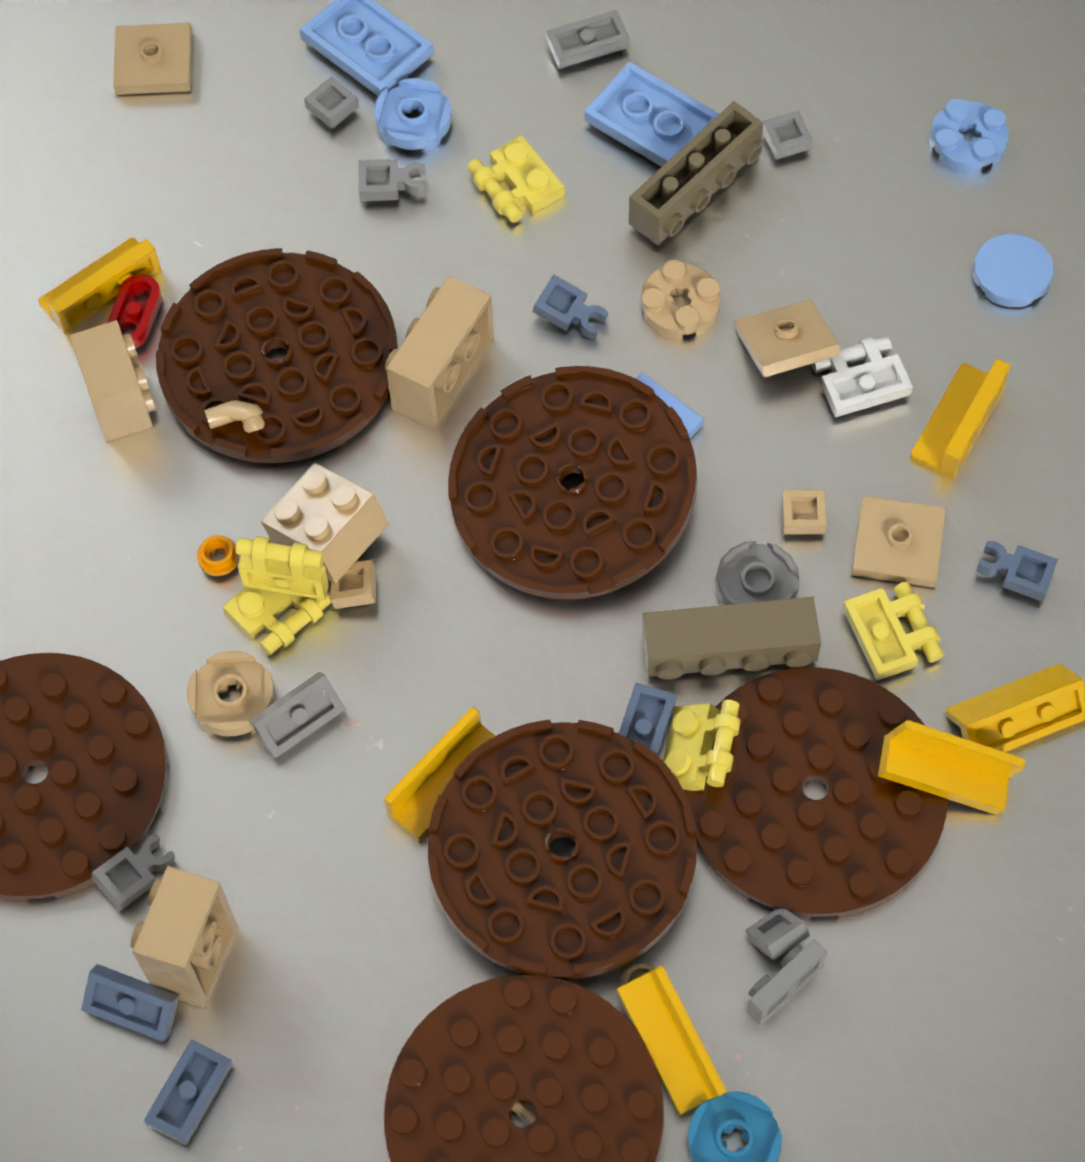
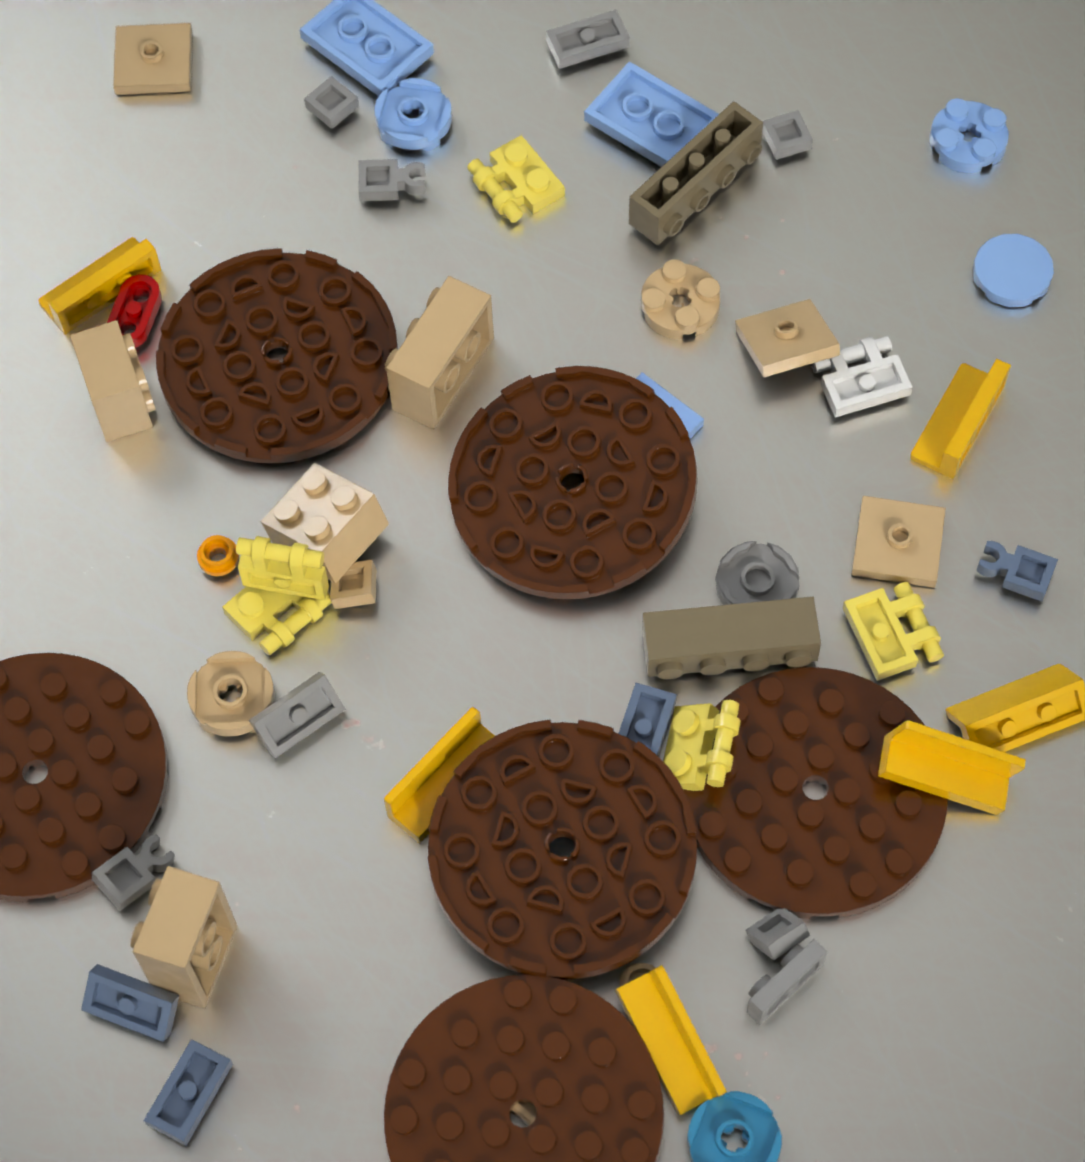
tan arm [204,400,265,433] -> none
sand blue plate [532,274,609,340] -> none
tan plate [782,490,827,535] -> none

